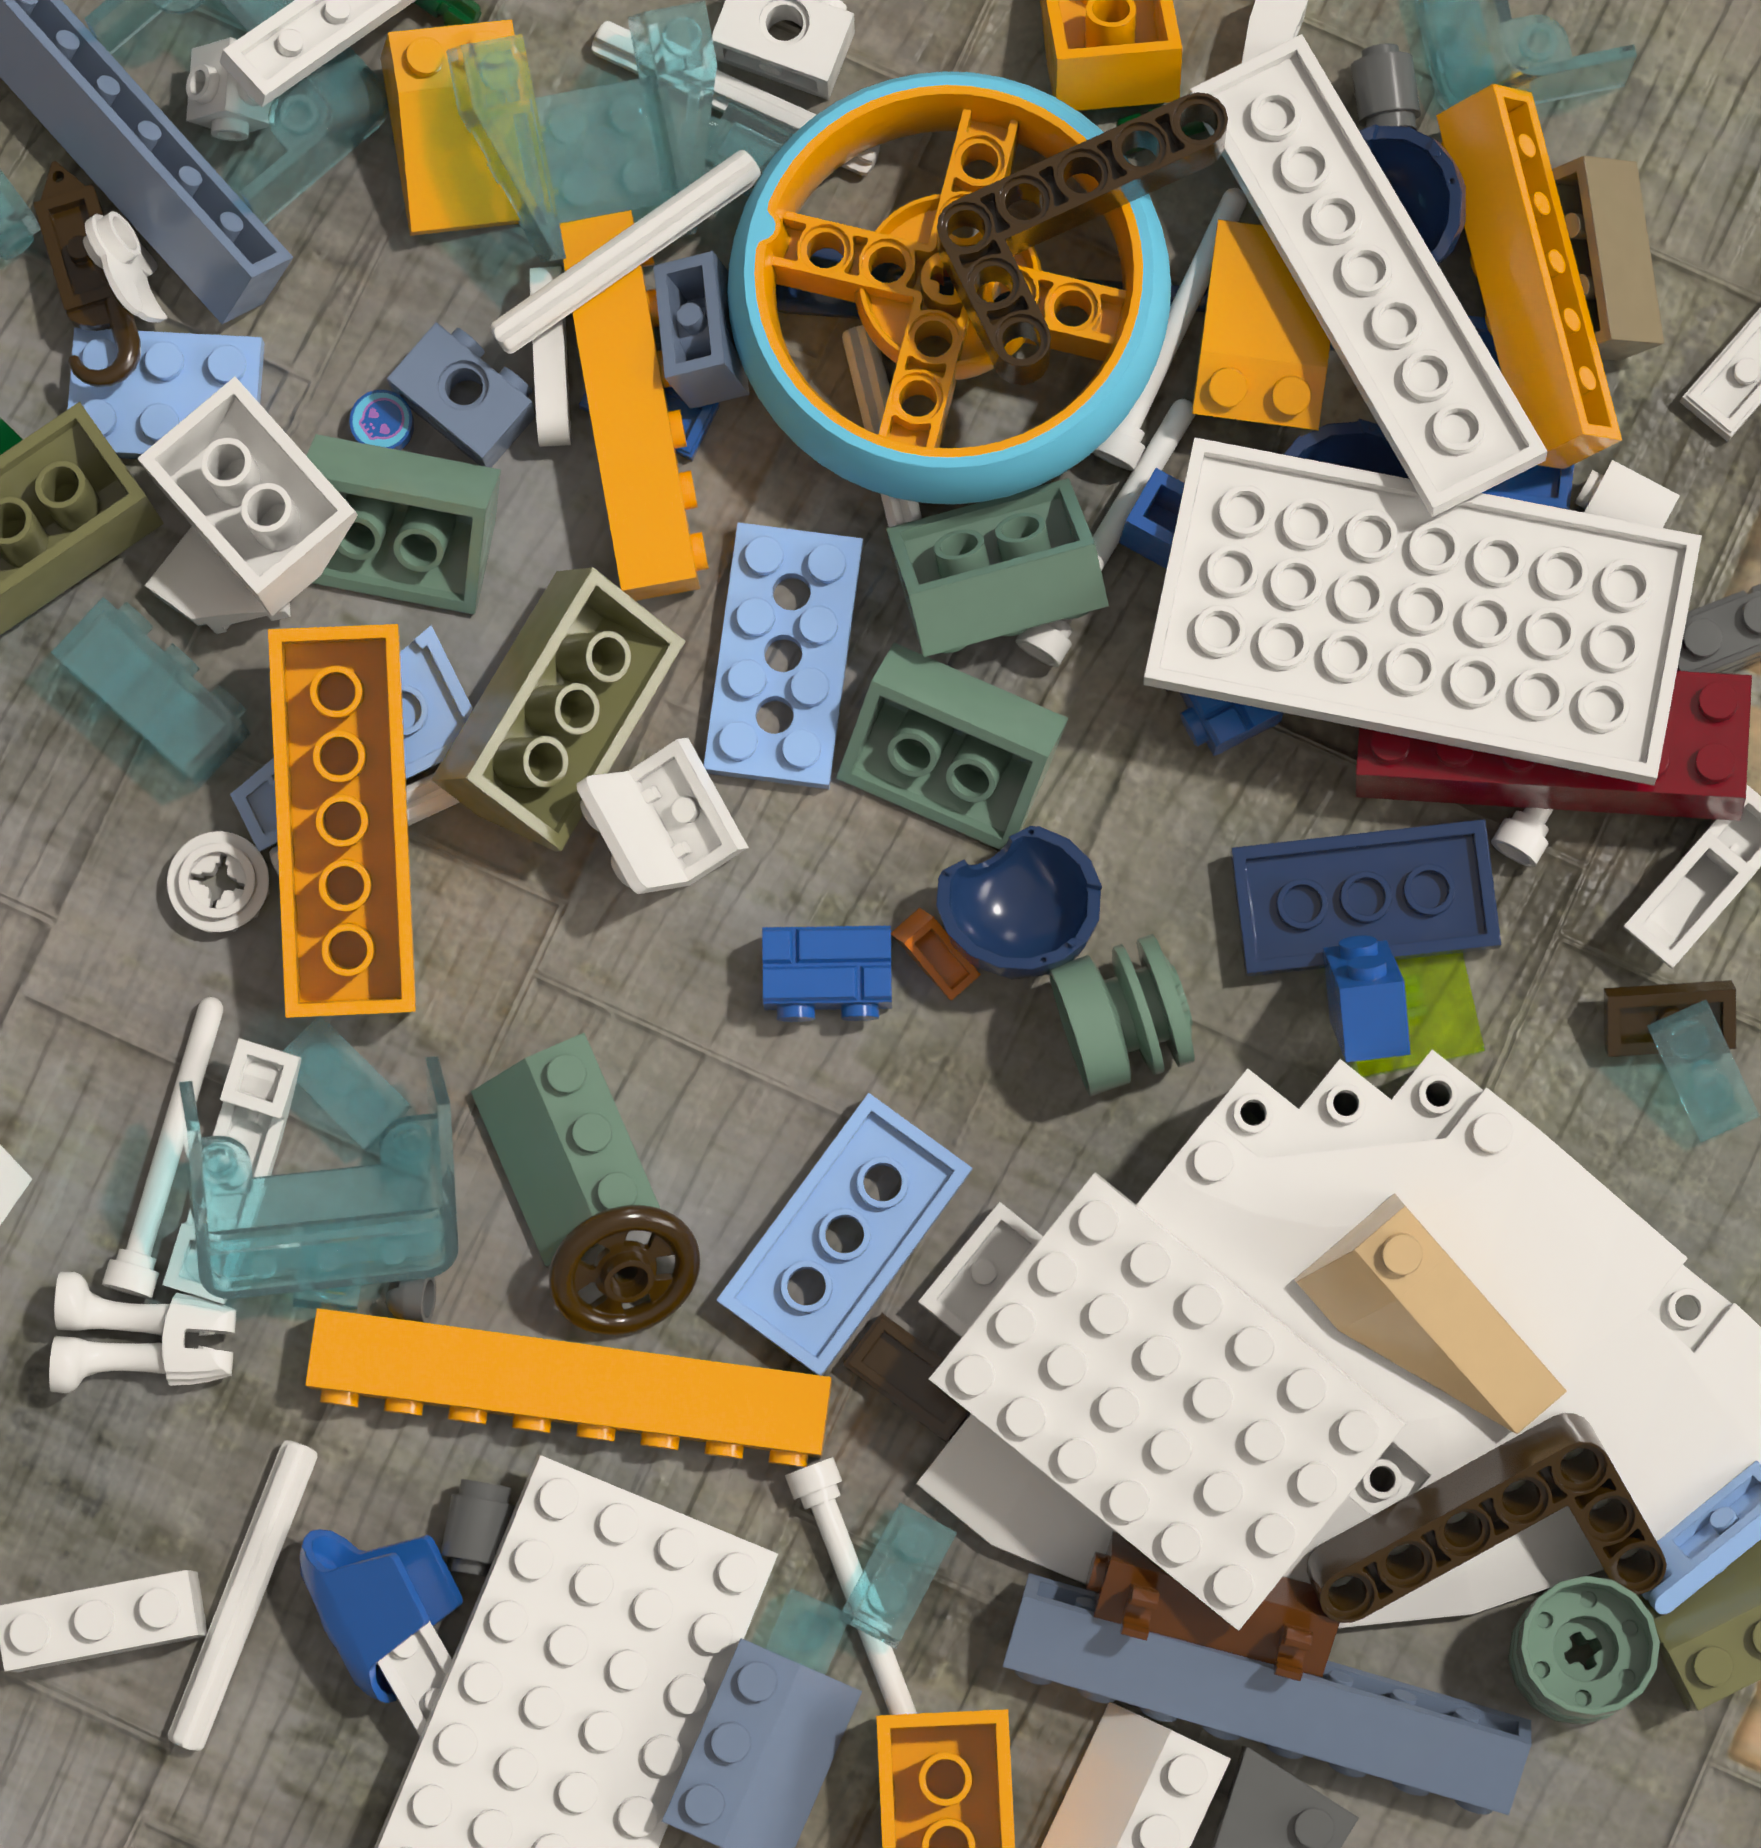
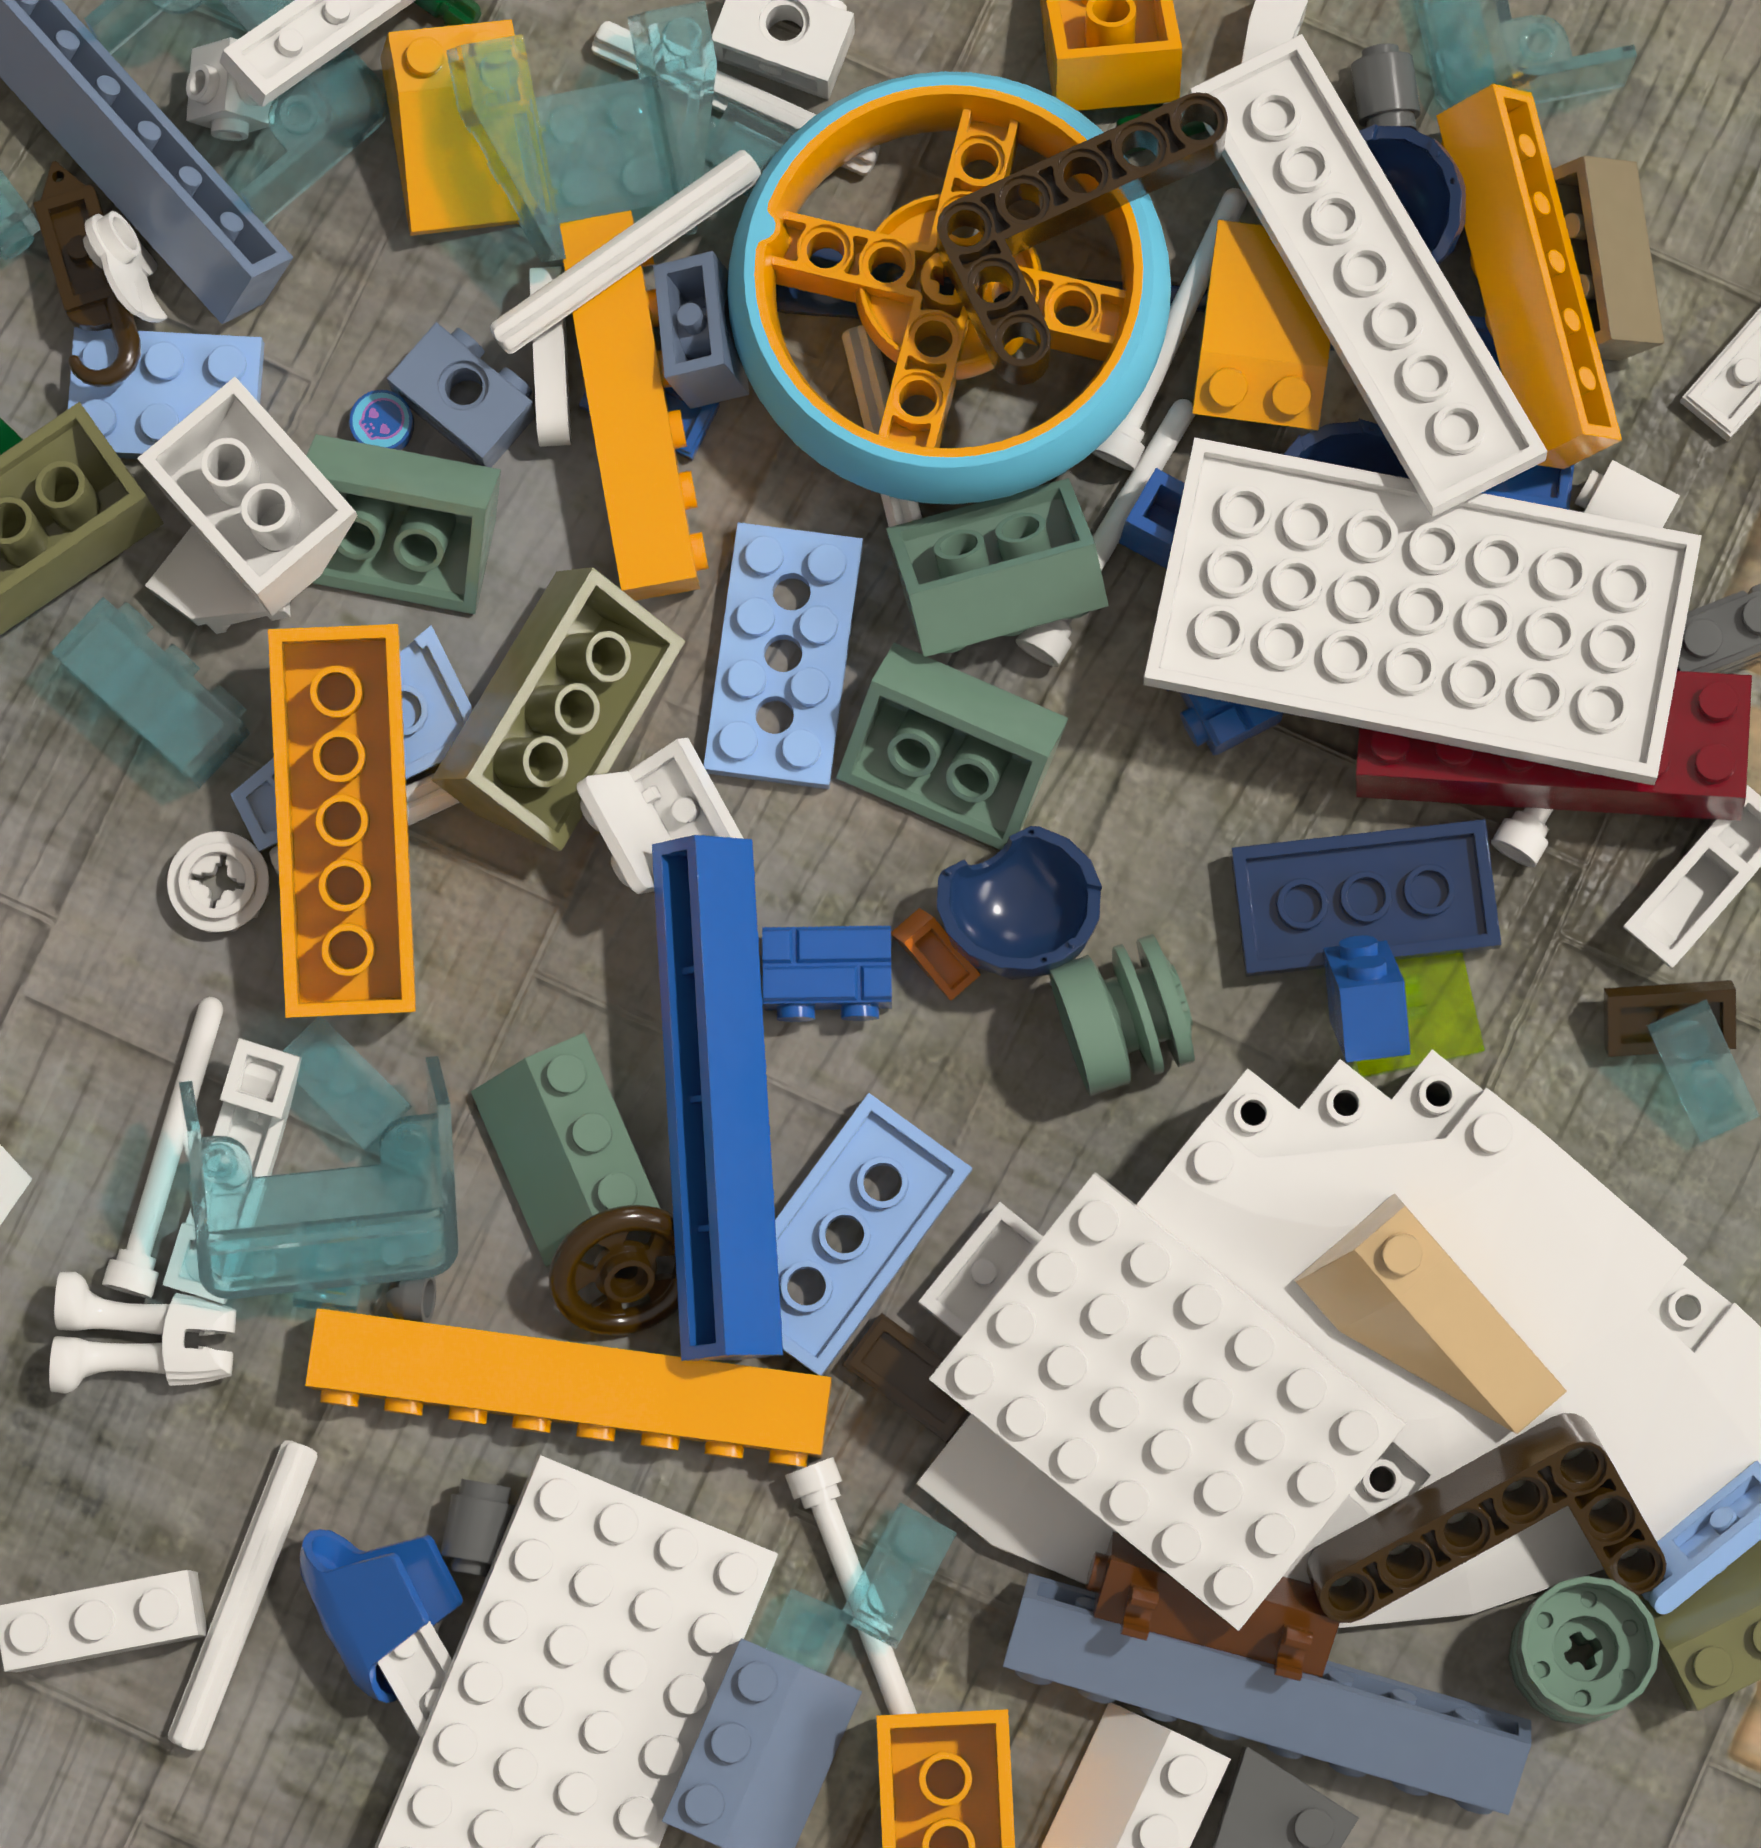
none -> blue brick [652,835,783,1361]

